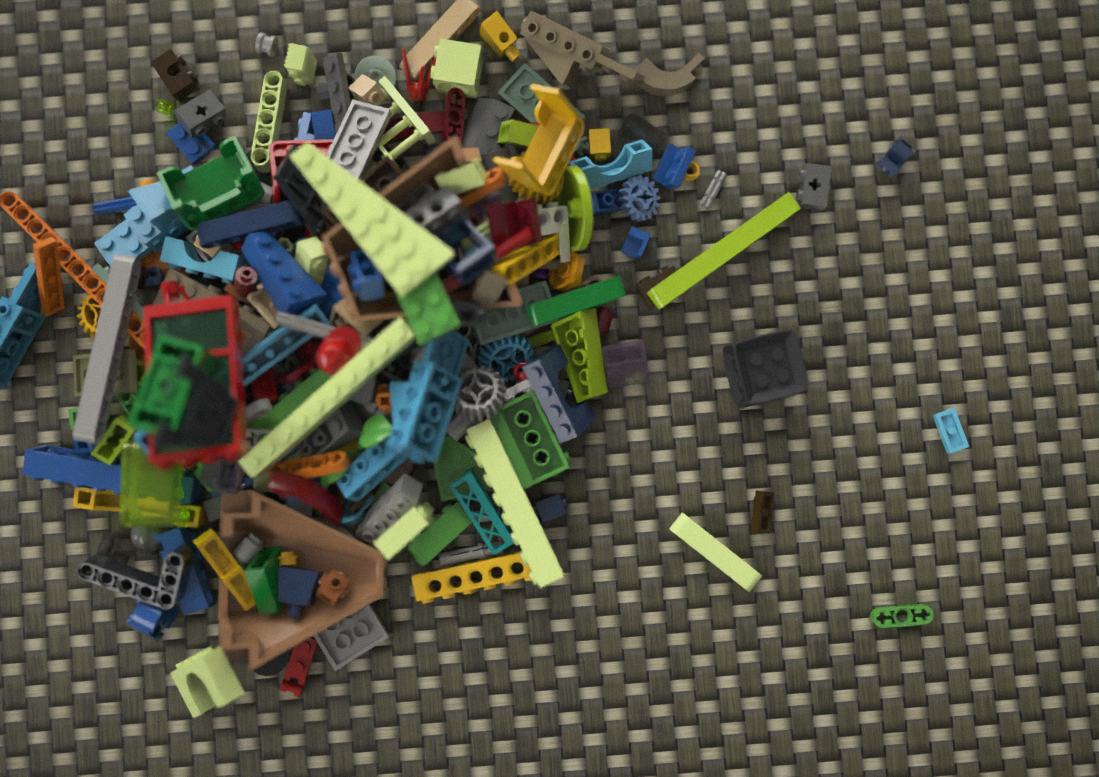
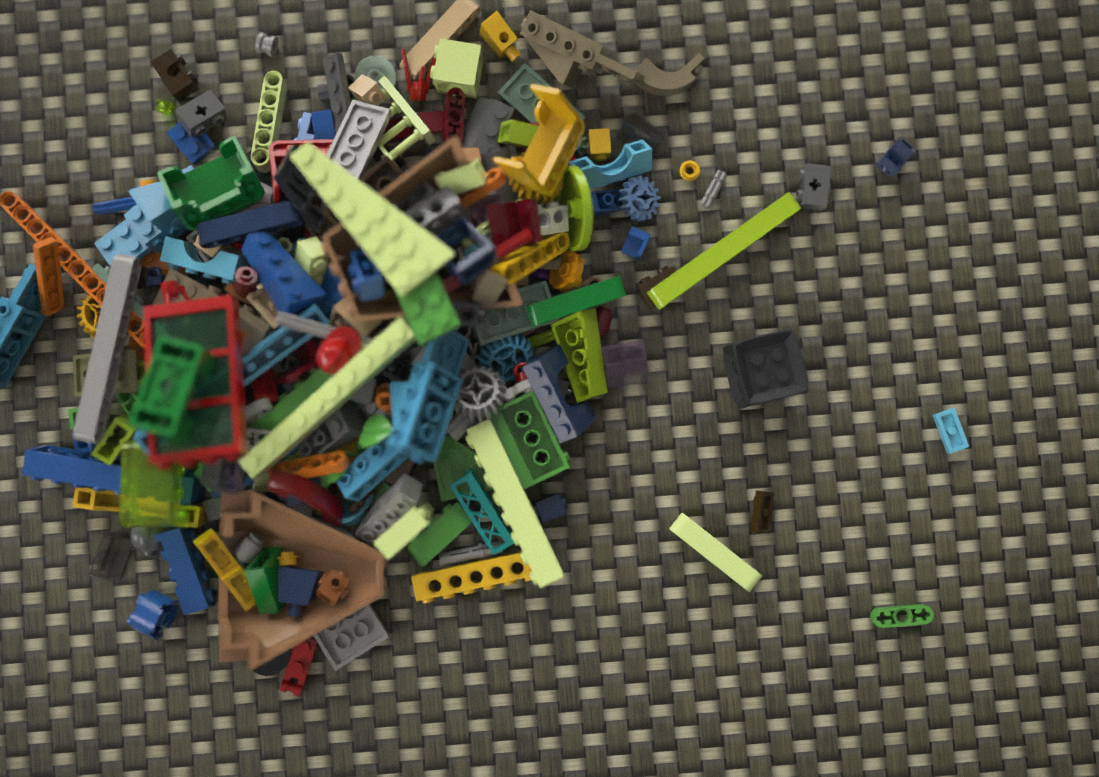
black beam [77,545,193,609] -> none
black wing [151,356,238,446] -> none
yellowish green arch [170,646,245,718] -> none
yellowish green brick [284,43,317,86] -> none
white sticker [559,224,571,263] -> none
blue bracket [652,144,696,189] -> none

